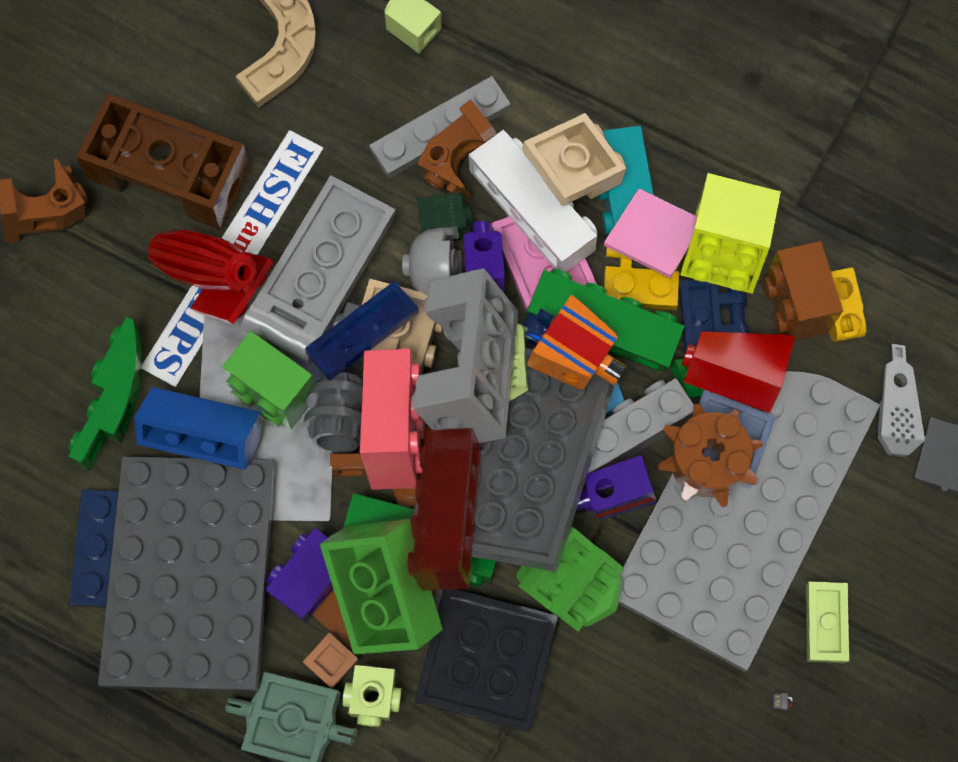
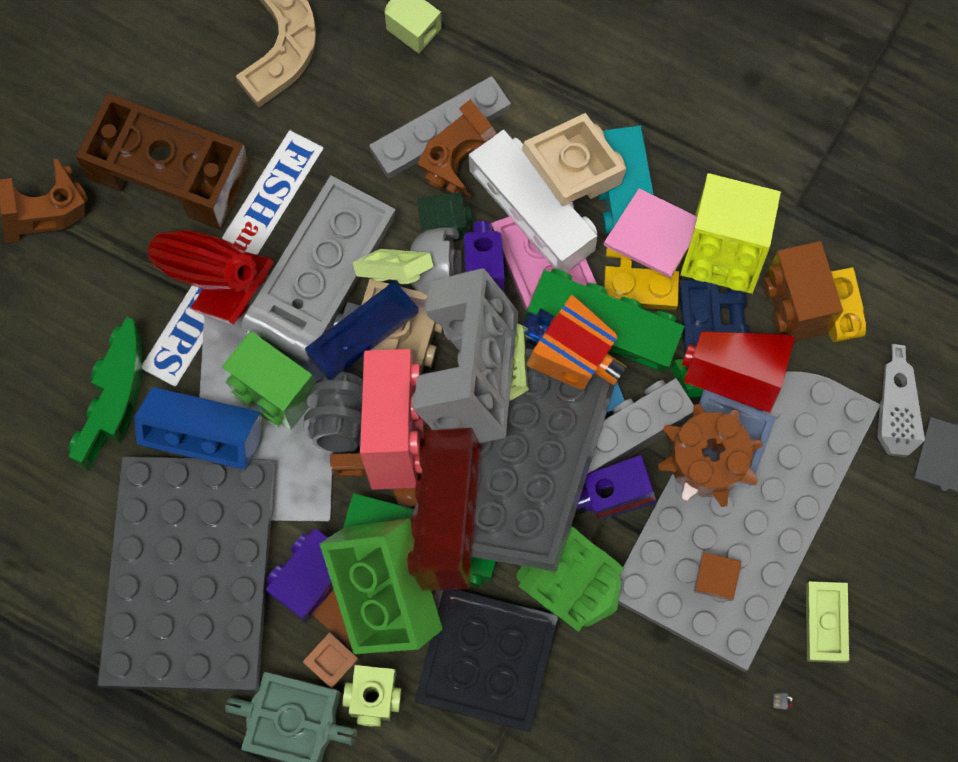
dark blue plate [69,490,118,608] -> none
none -> yellowish green plate [352,249,433,284]
none -> dark orange tile [694,552,742,601]

